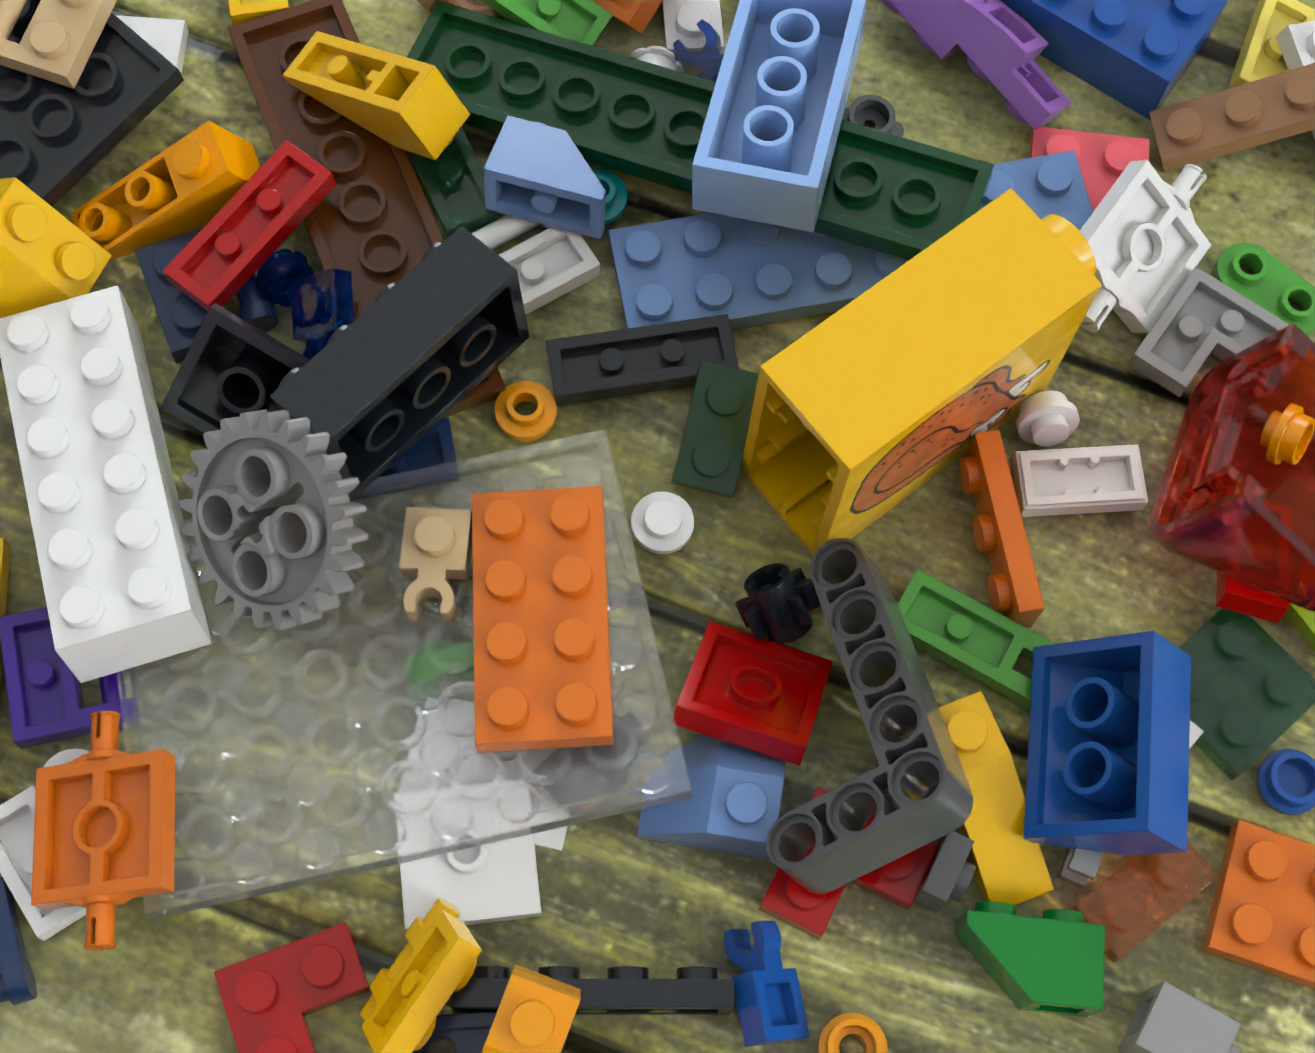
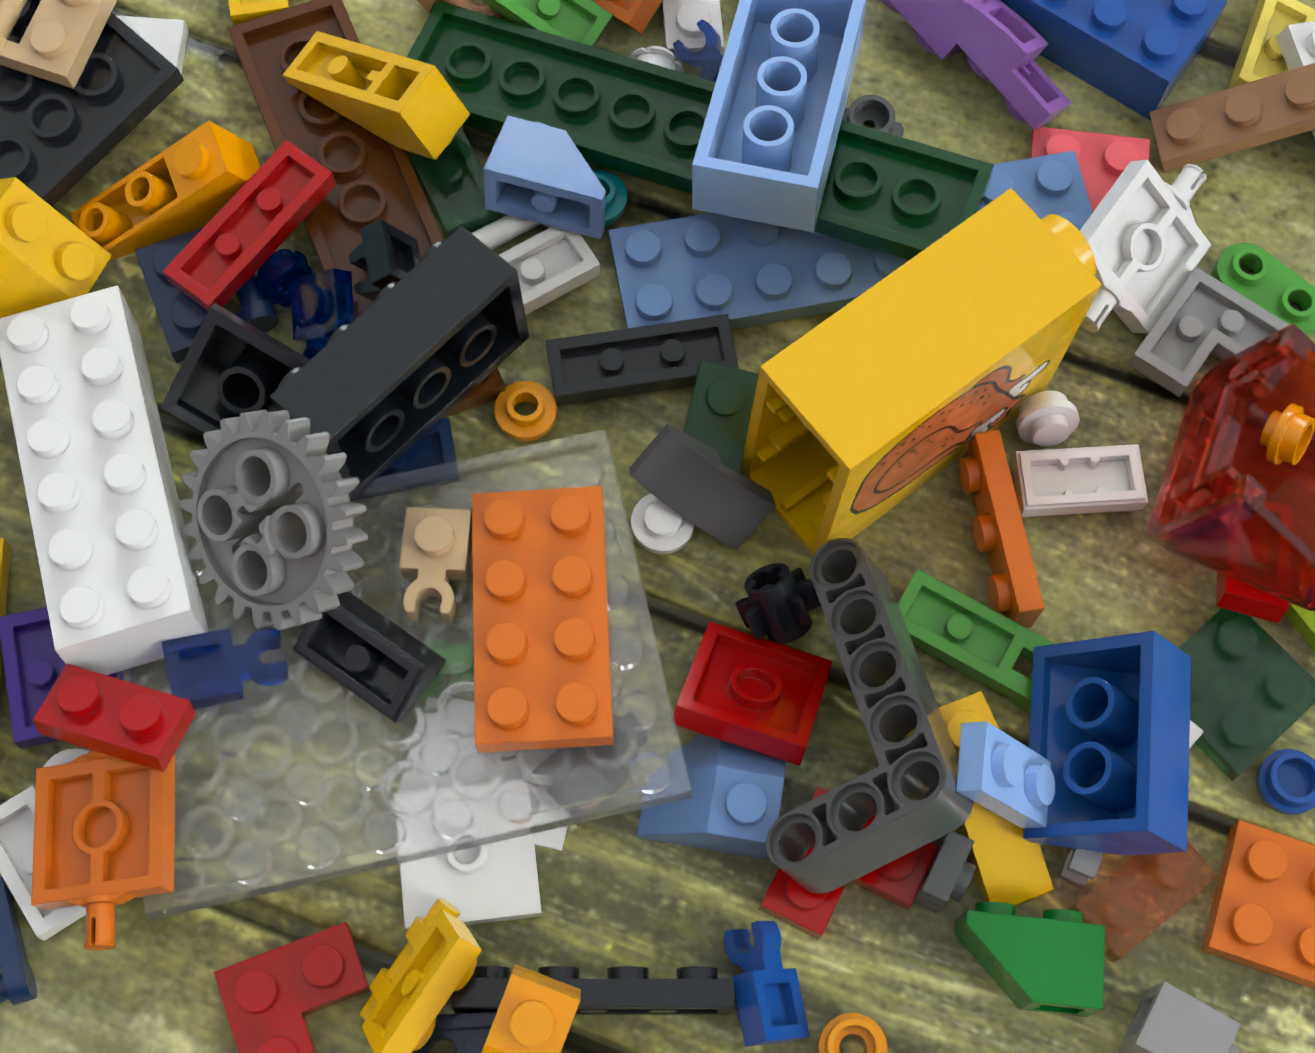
none -> red plate [33,664,196,772]
none -> clear blue plate [161,628,288,710]
none -> black slope [292,592,446,723]
none -> black tile [349,219,421,301]
none -> dark grey slope [629,423,776,550]
none -> light blue plate [956,721,1055,828]

